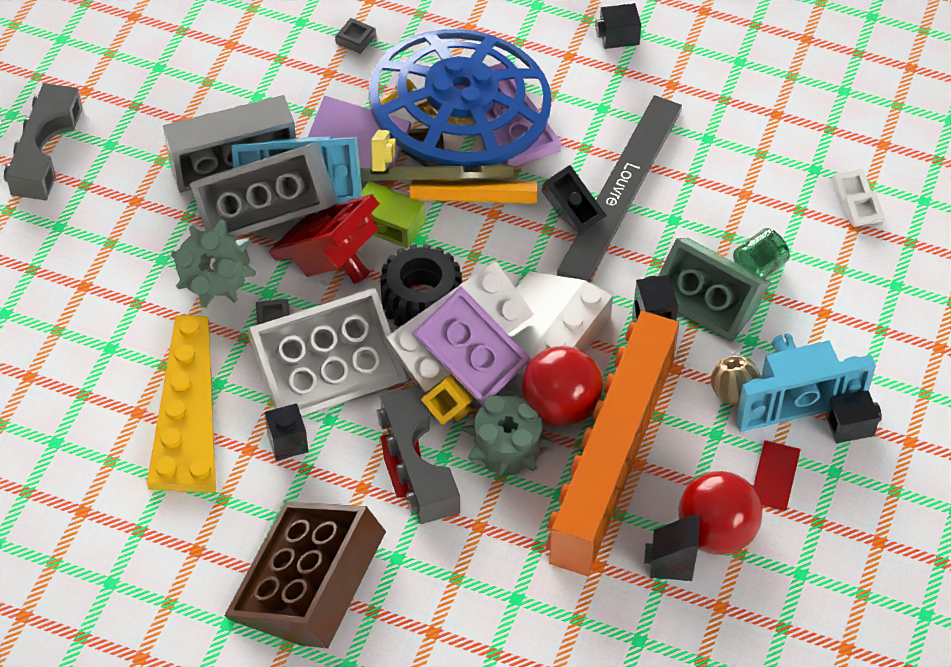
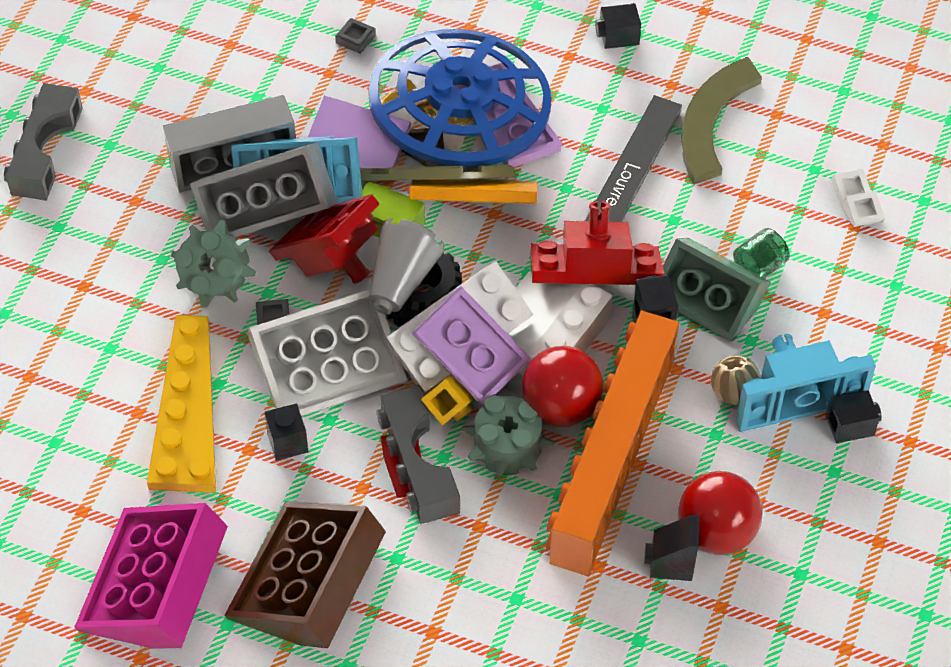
light yellow plate [371,130,396,171] -> none
black slope [541,165,607,234] -> none
red sticker [753,440,801,511] -> none
none -> dark pink slope [74,503,228,649]
none -> light grey cone [369,218,444,314]
none -> red brick [530,201,664,285]
none -> olive tile [681,57,762,184]

